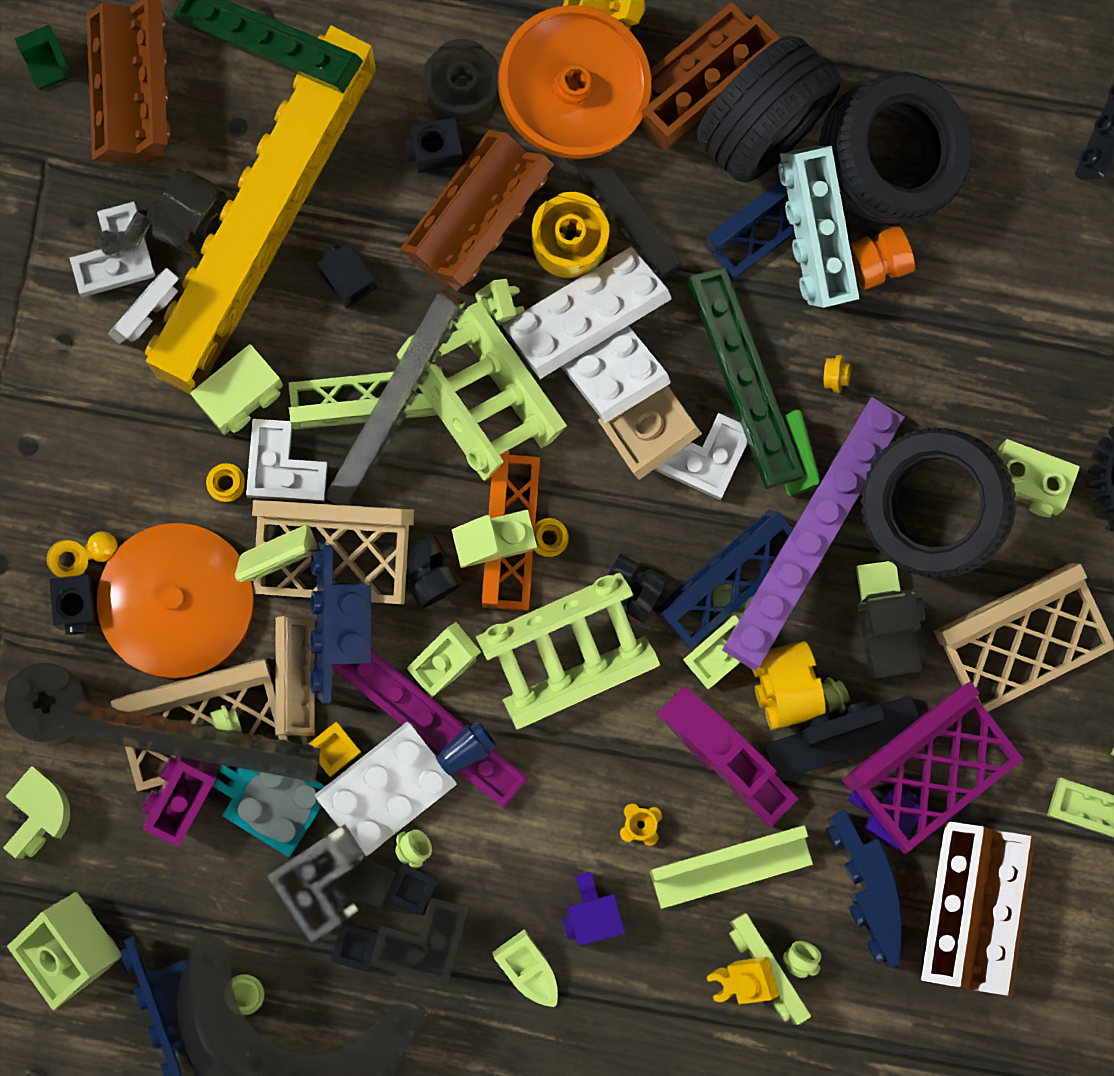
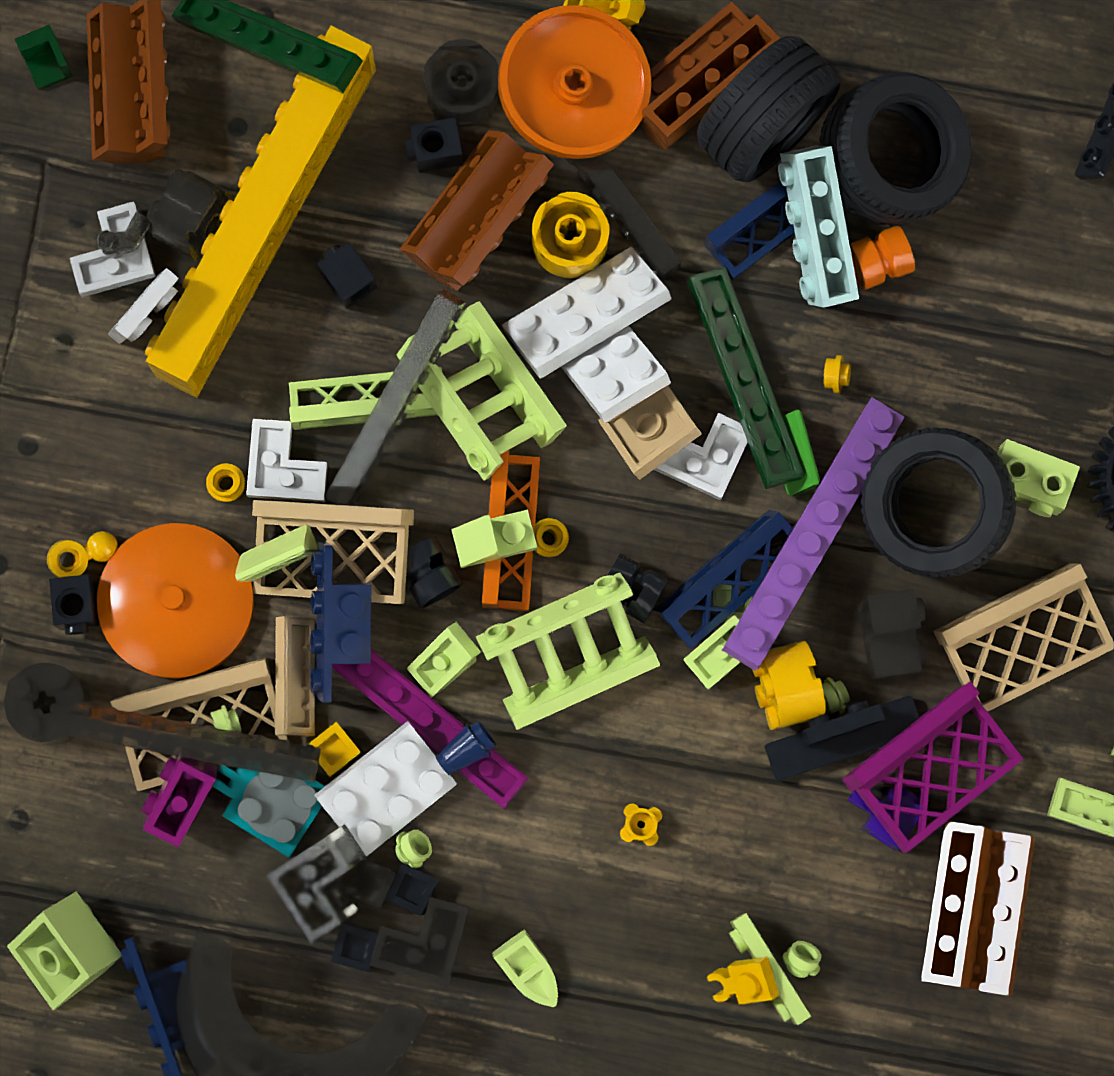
yellowish green brick [4,766,70,859] -> none
yellowish green brick [190,344,283,435] -> none
yellowish green plate [224,974,265,1015] -> none
yellowish green tile [475,279,525,327] -> none
dark purple brick [562,872,624,946] -> none
yellowish green fence [650,825,813,909] -> none
magenta slope [656,686,798,827] -> none
dark blue slope [826,810,901,968] -> none
yellowish green tile [856,561,902,605] -> none

